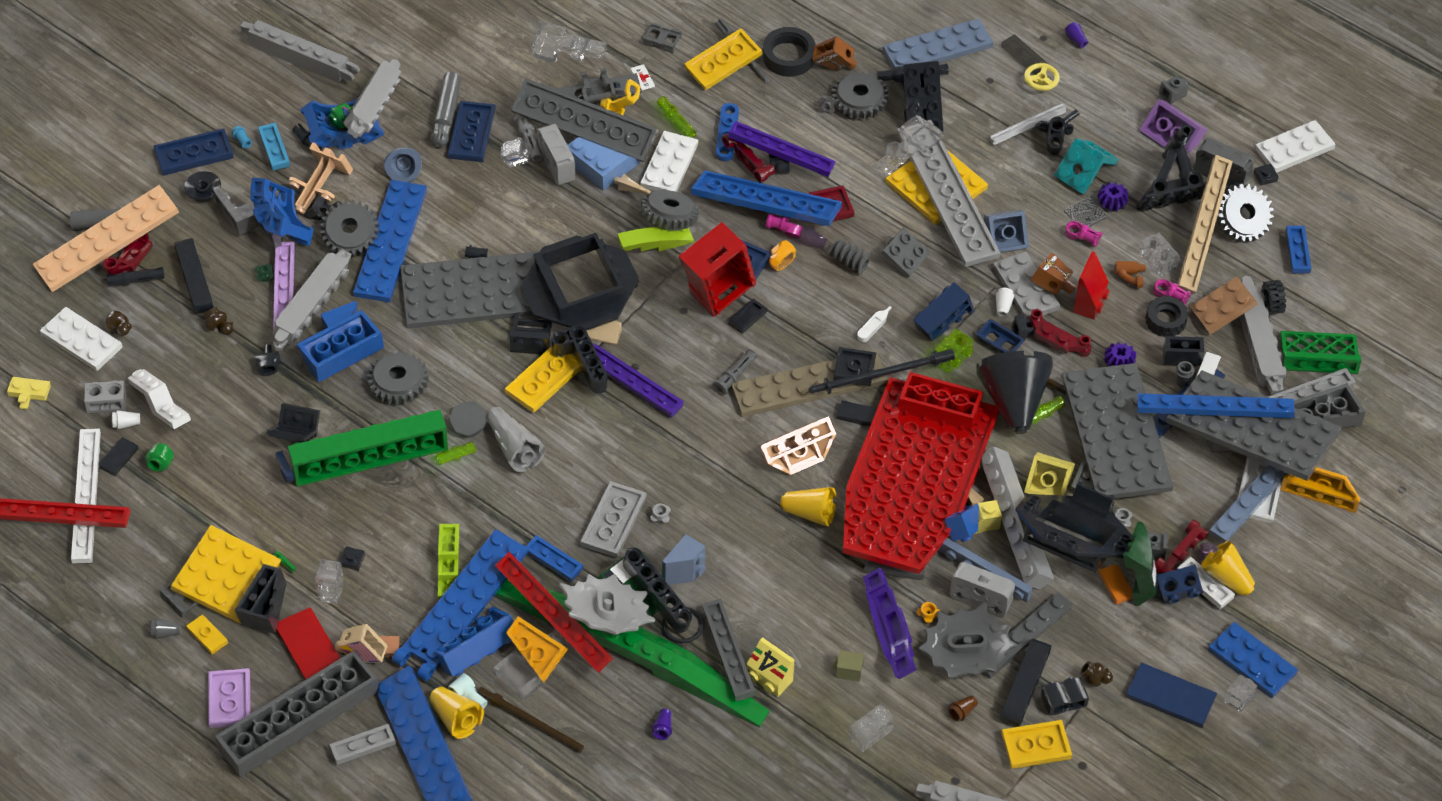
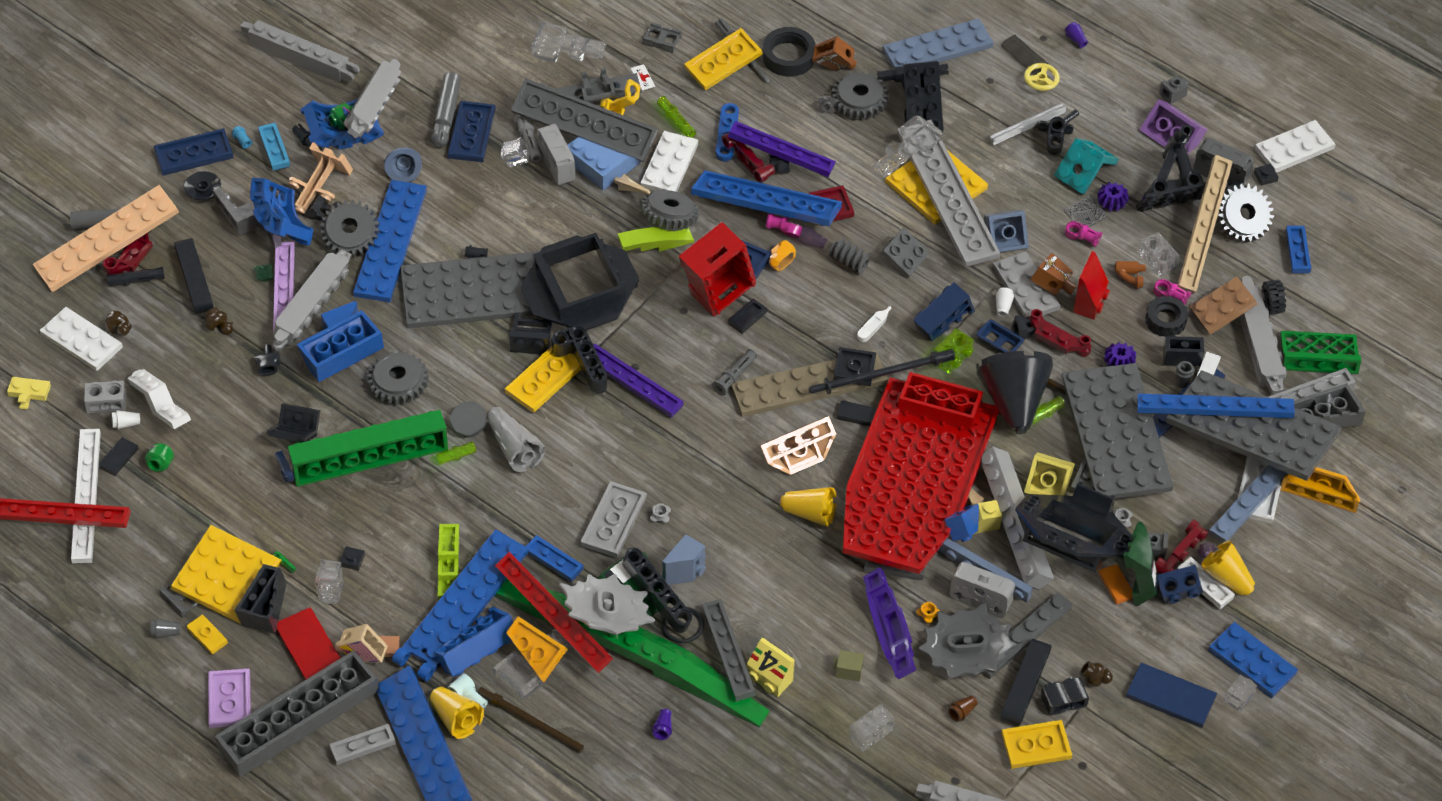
tan slope [587,321,622,345] -> none

